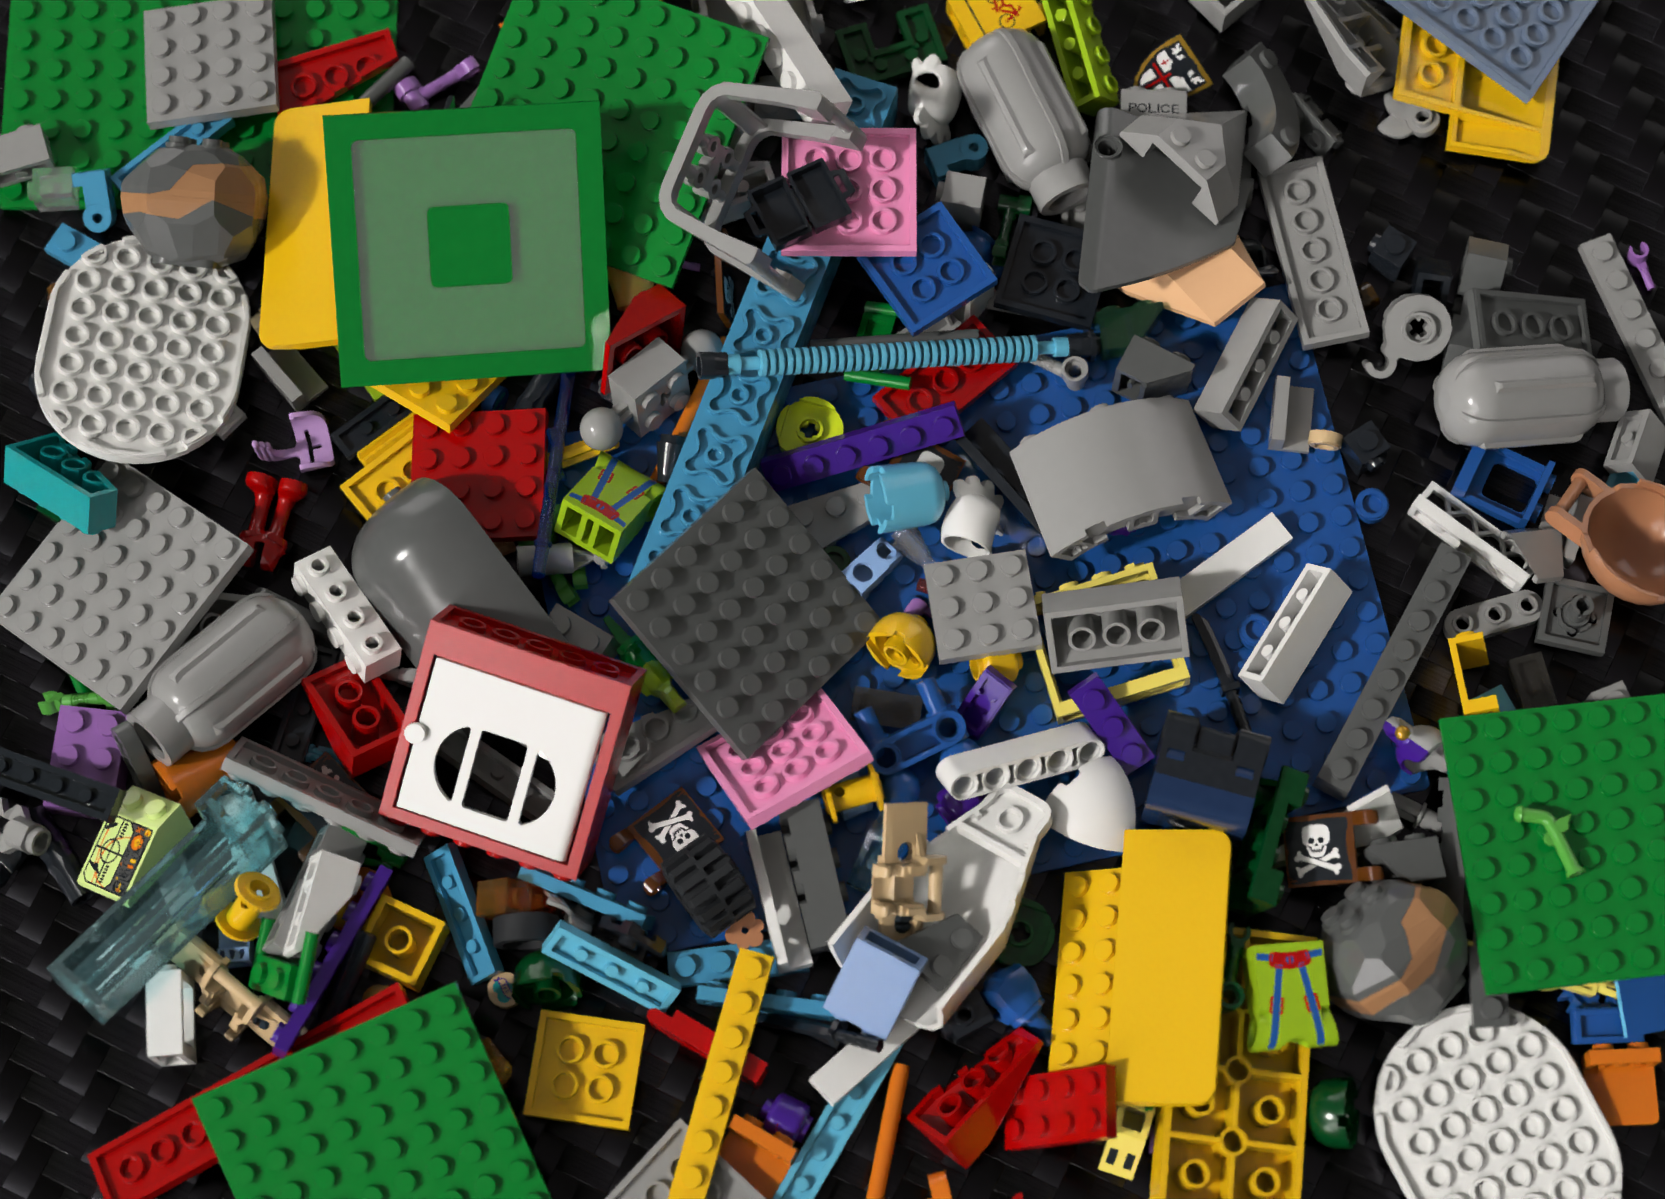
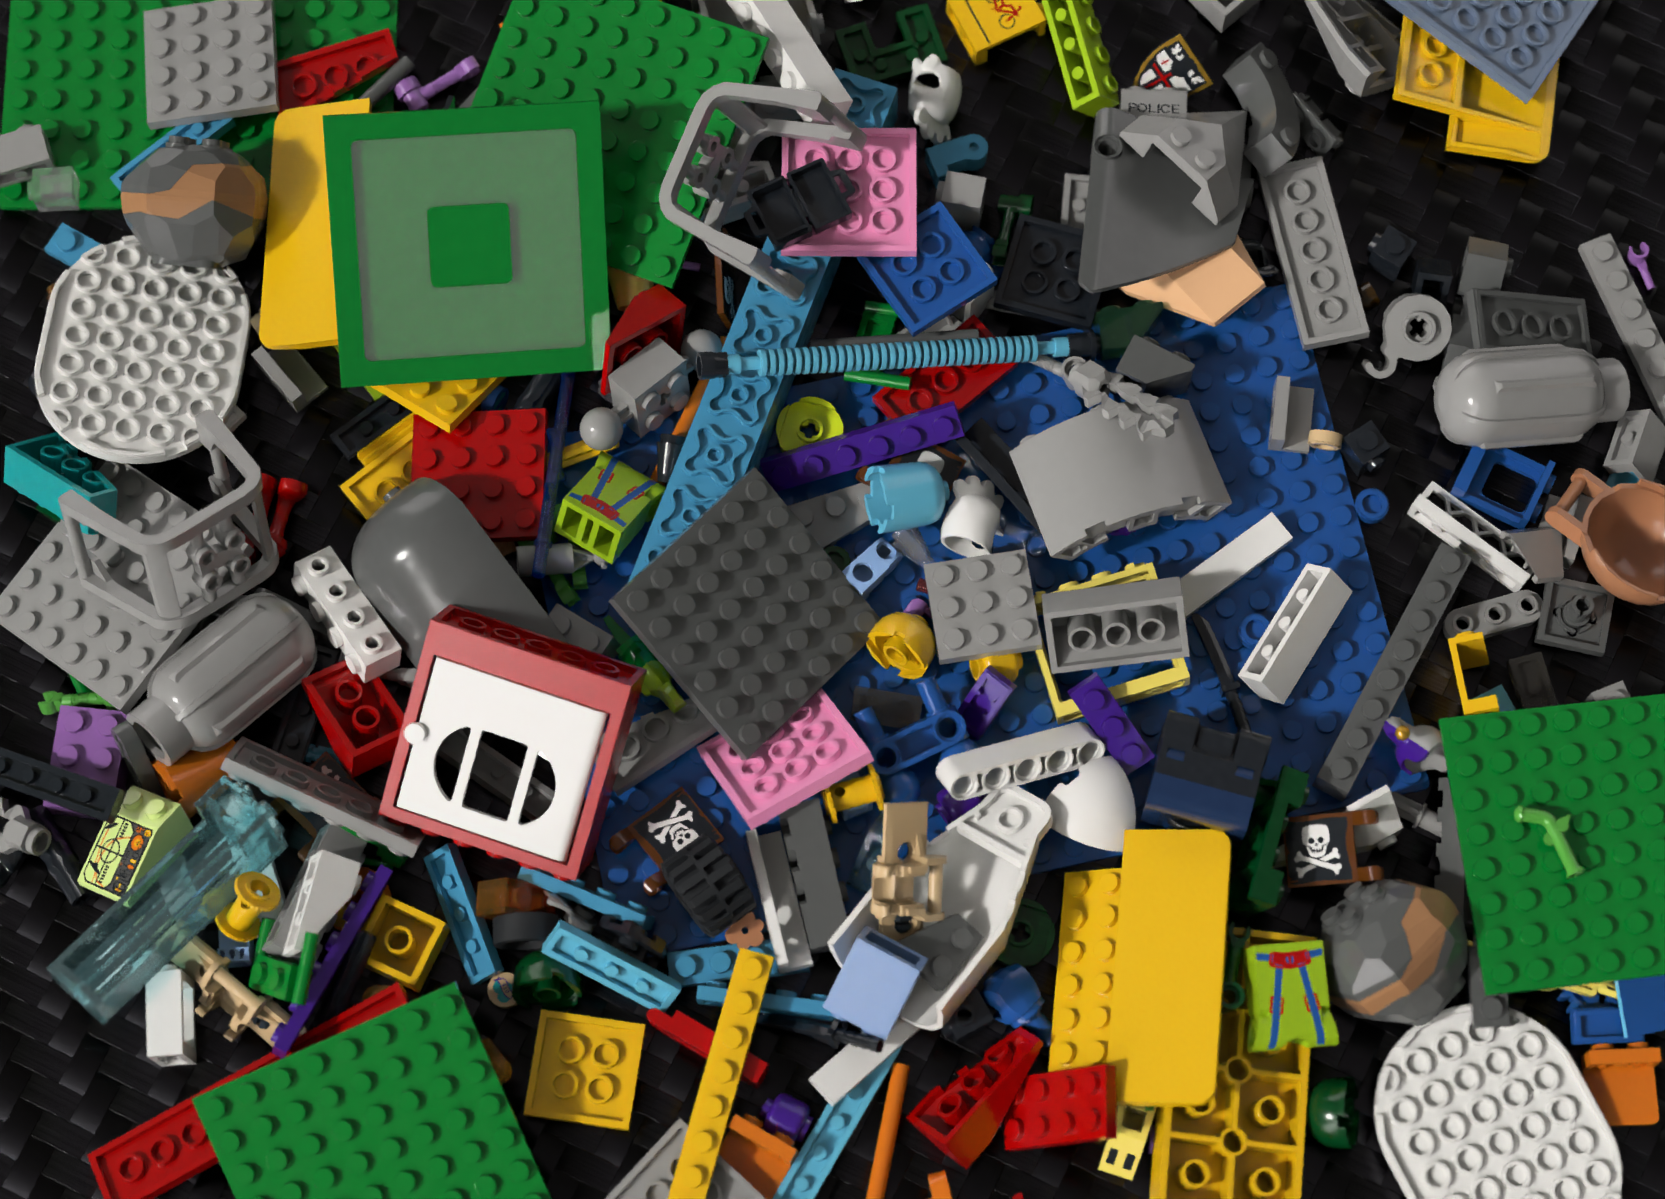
dark azure leg [71,168,117,233] -> none
lavender helmet [252,411,335,473] -> none
light grey piece [957,27,1092,216] -> none
light grey brick [1193,298,1299,432] -> none
dark grey slope [1357,833,1446,888] -> none
light grey plate [1378,91,1440,139] -> none
none -> light grey windscreen [58,410,279,631]
none -> light grey sword [1068,360,1180,442]

